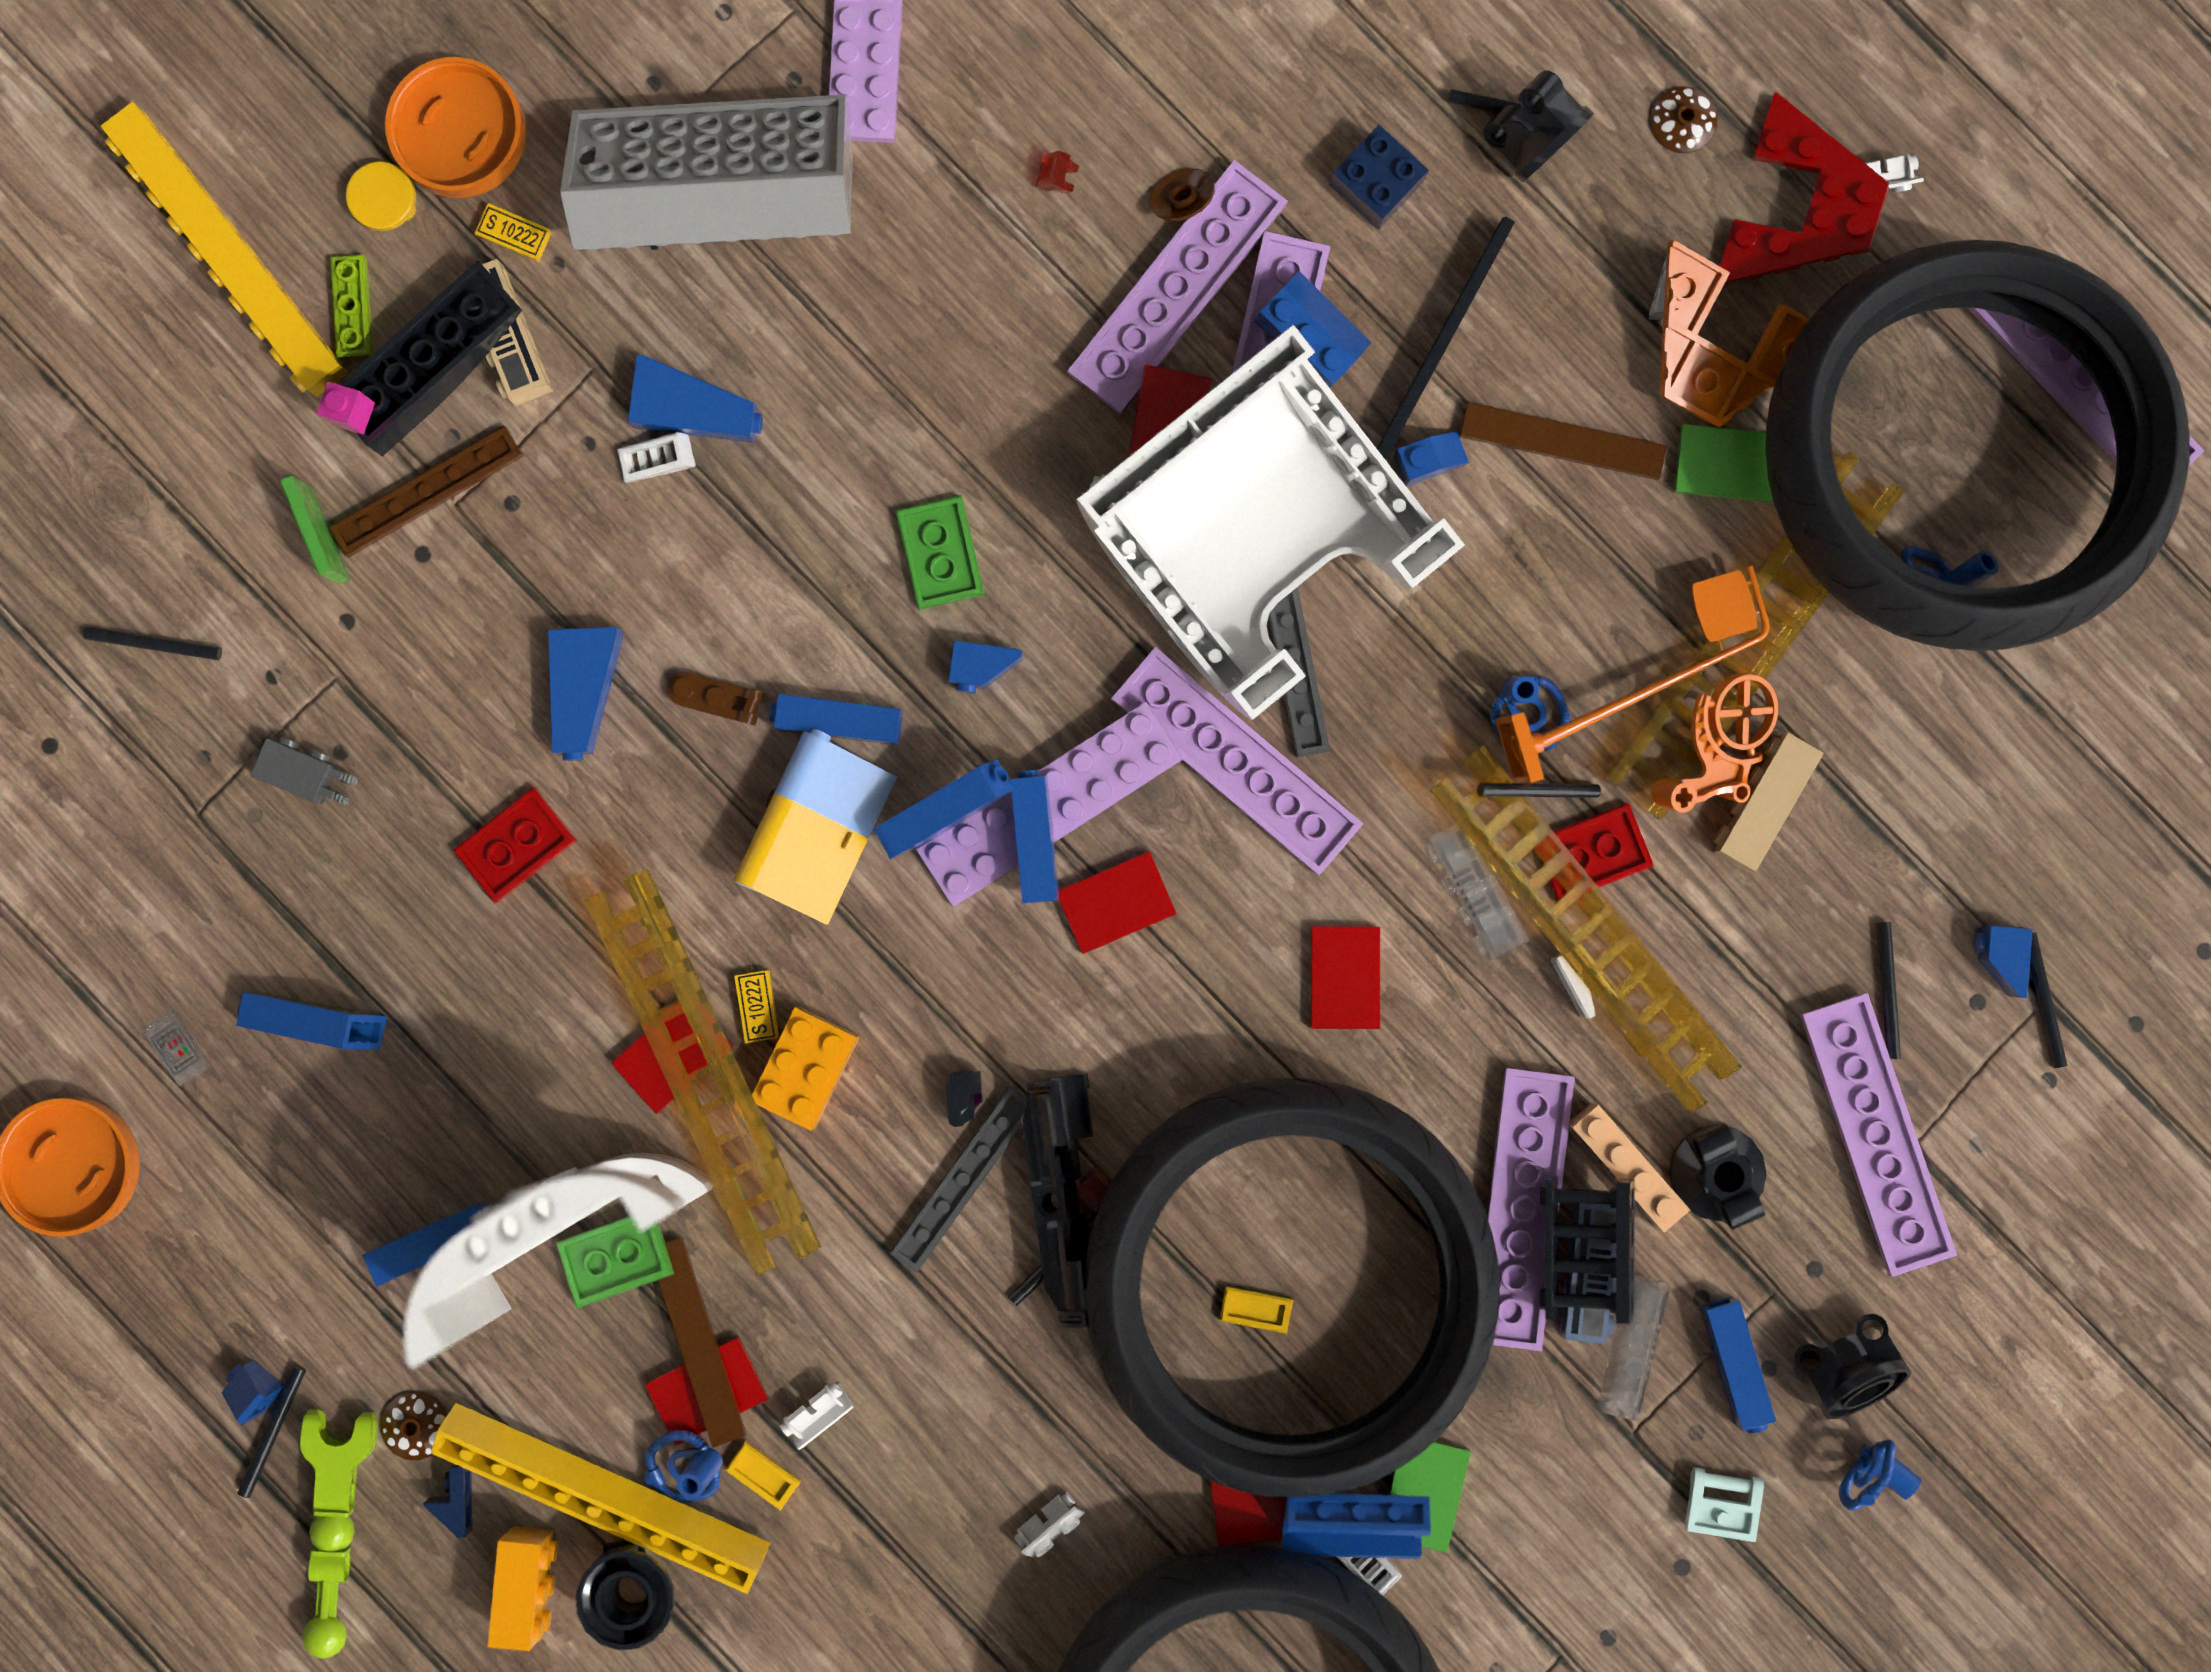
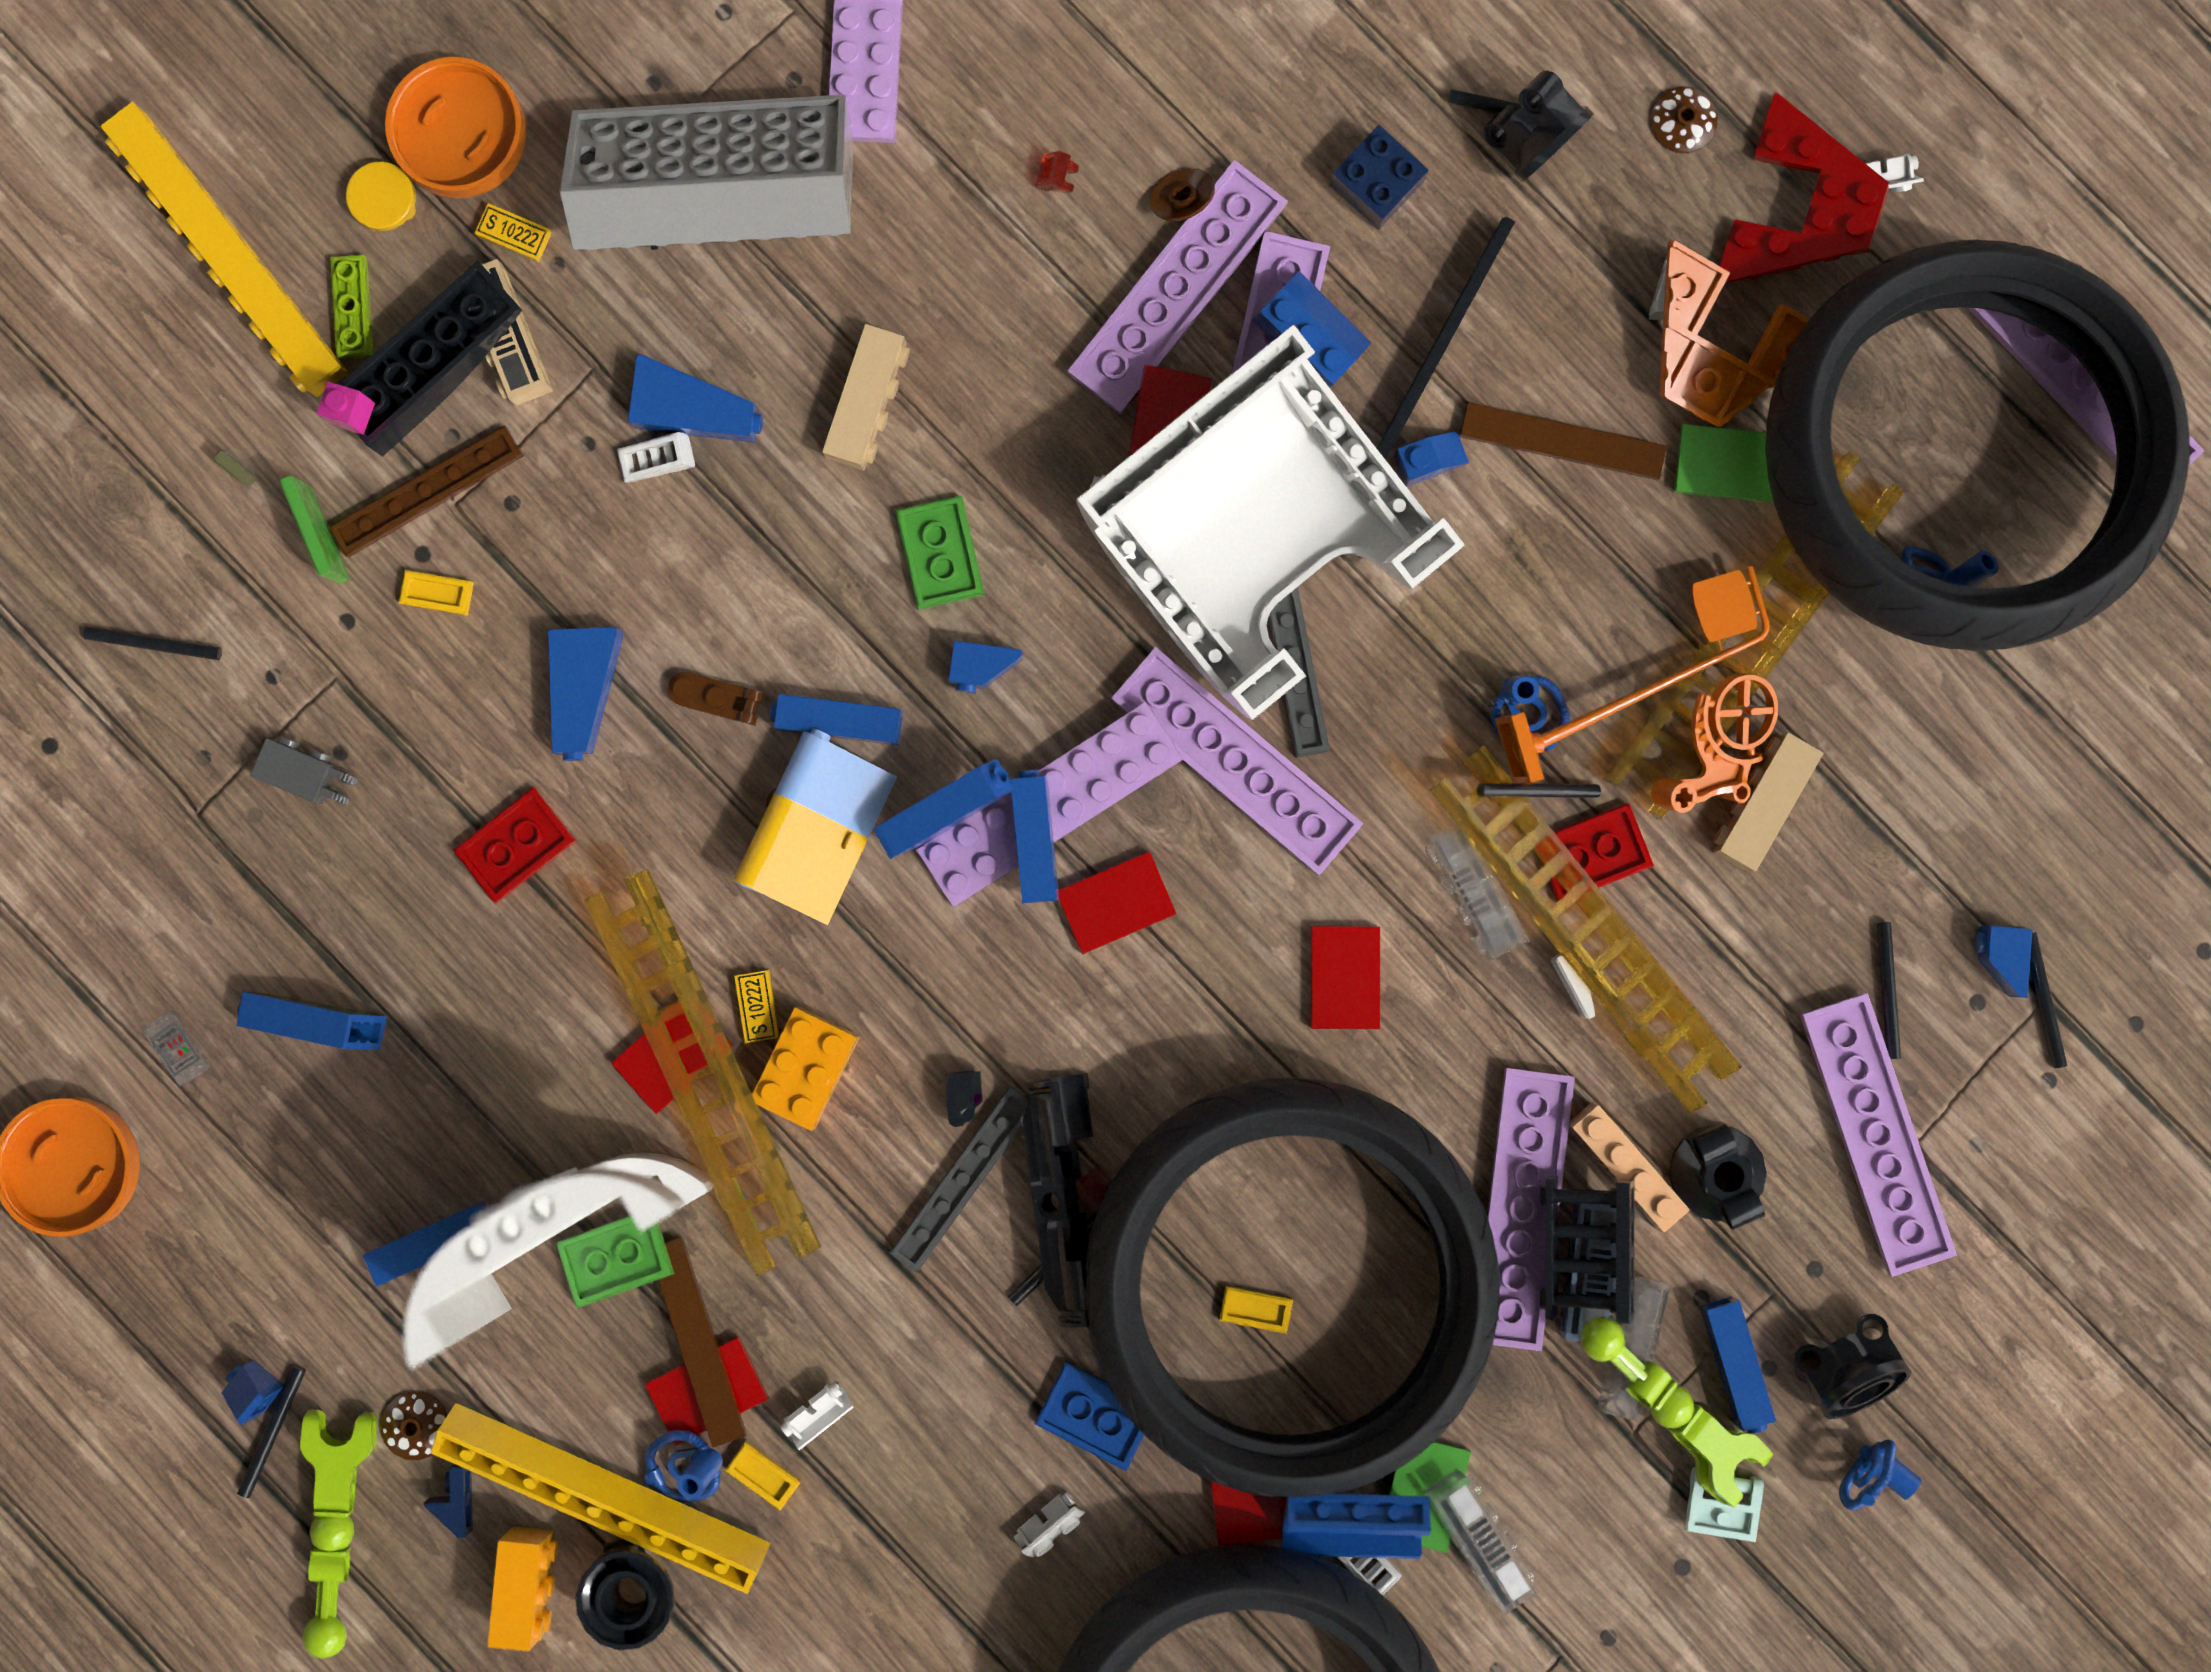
none -> olive tile [214,449,258,486]
none -> yellow tile [398,570,474,616]
none -> tan brick [822,324,910,471]
none -> blue tile [1034,1361,1144,1471]
none -> brick [1423,1469,1538,1615]
none -> lime piece [1580,1316,1773,1508]

